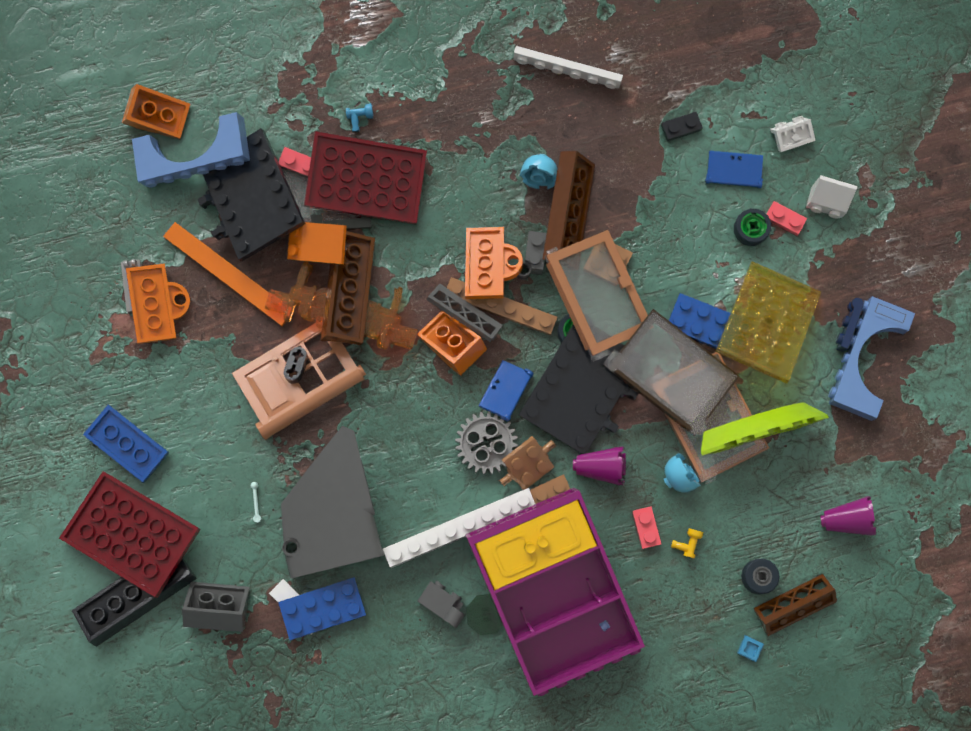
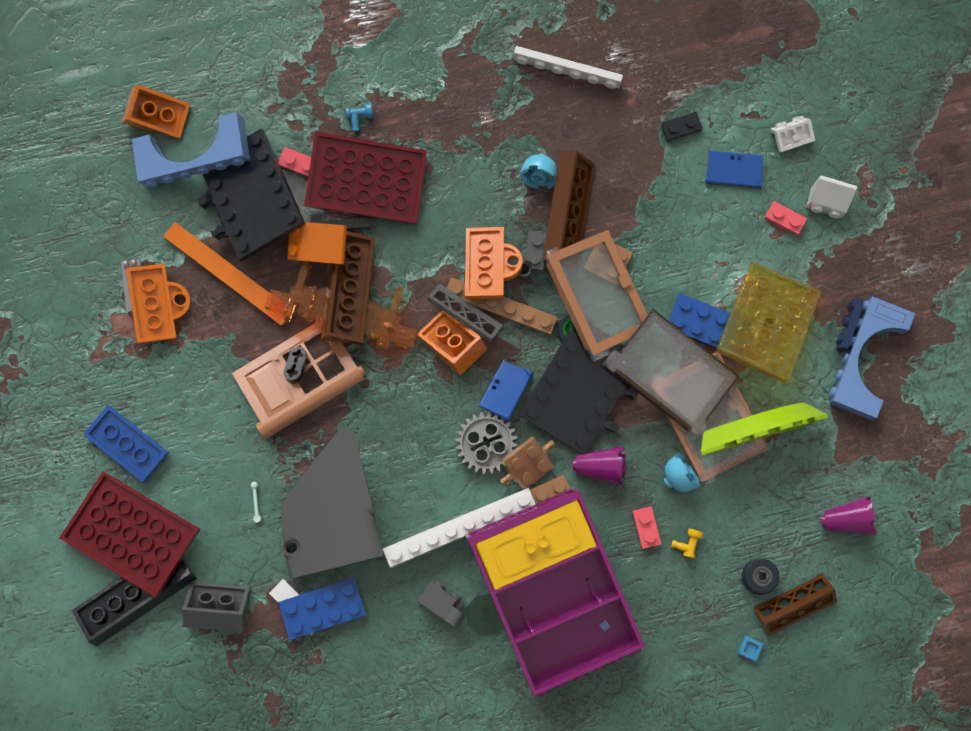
wheel [734,208,771,246] -> none

